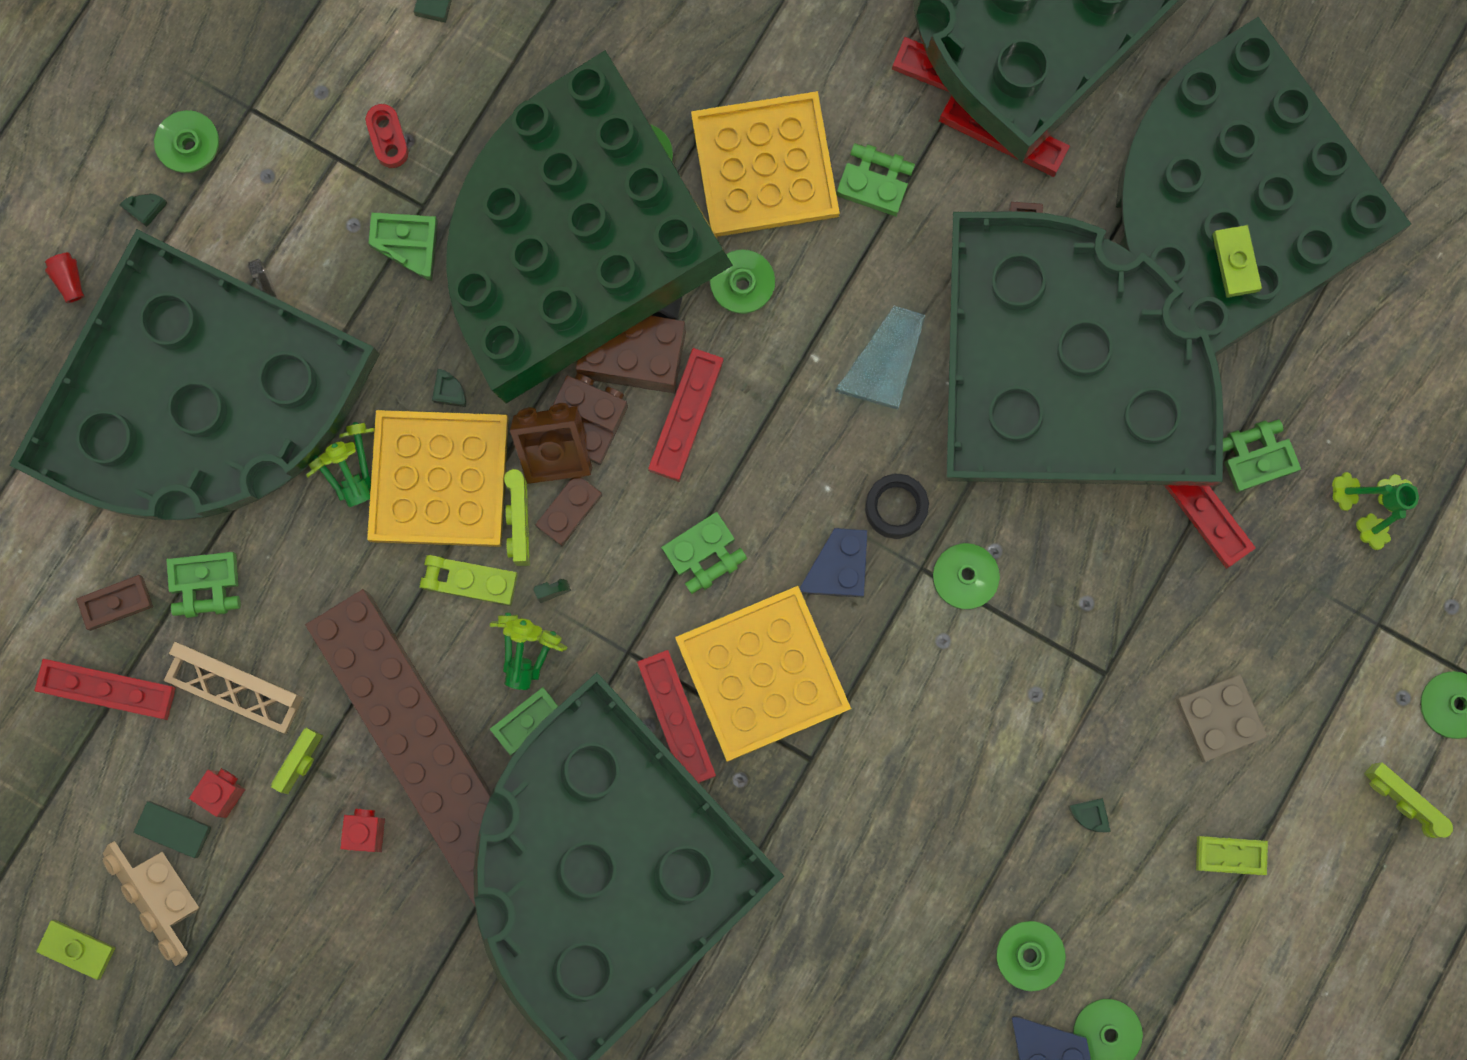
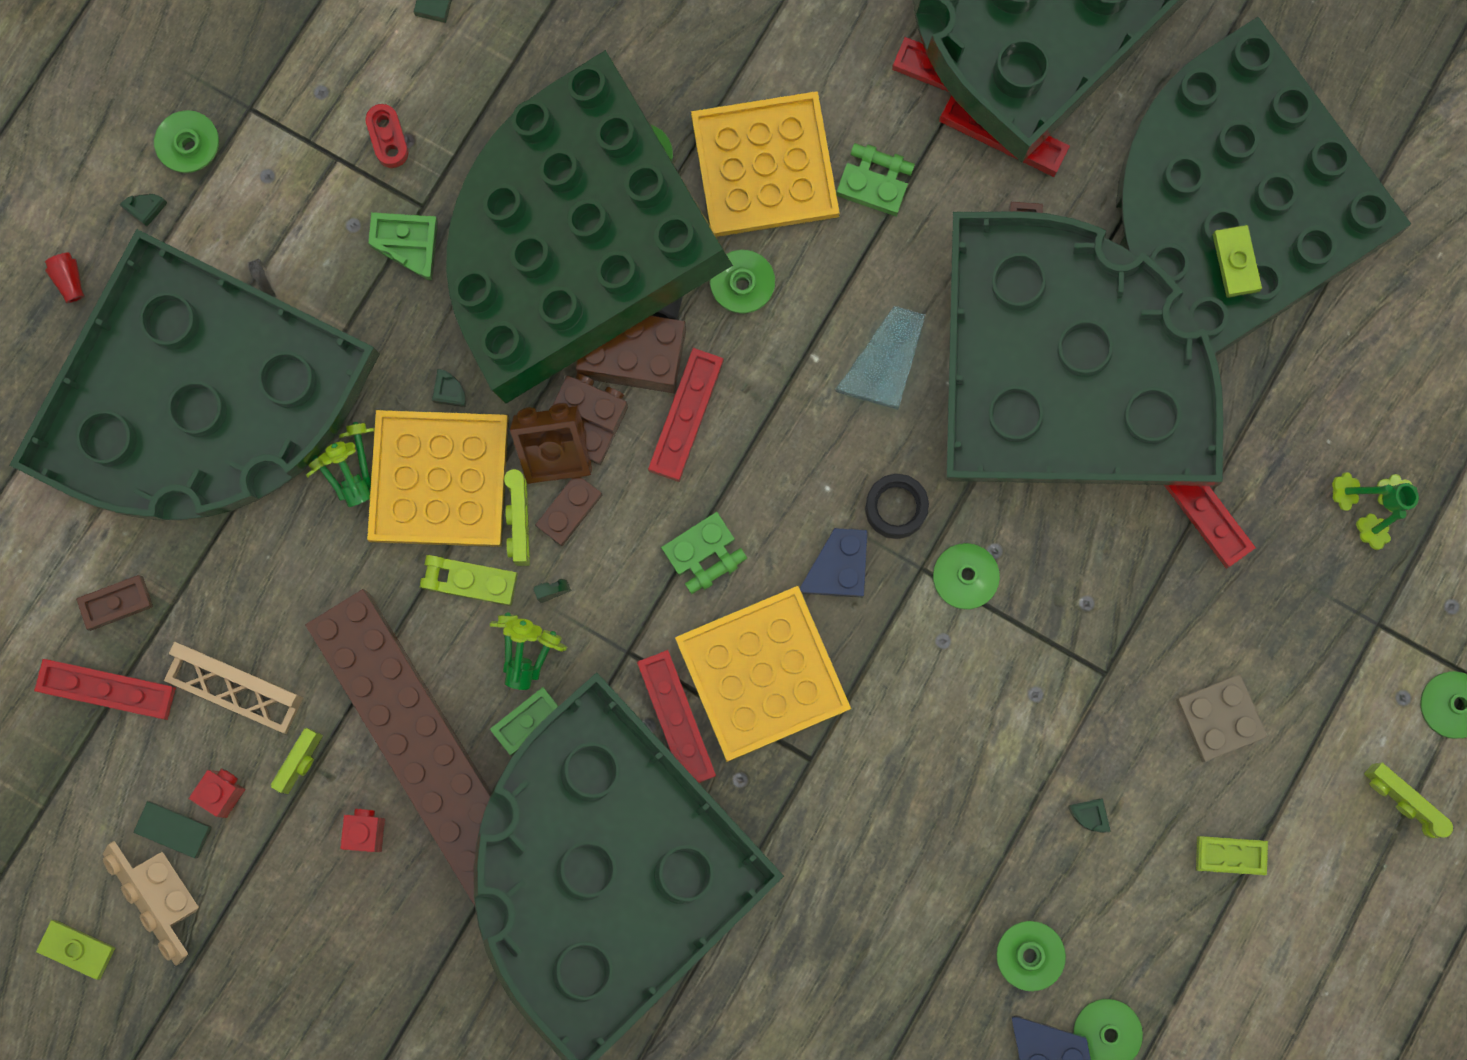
bright green plate [167,552,241,618] -> none
bright green plate [1223,419,1301,493] -> none

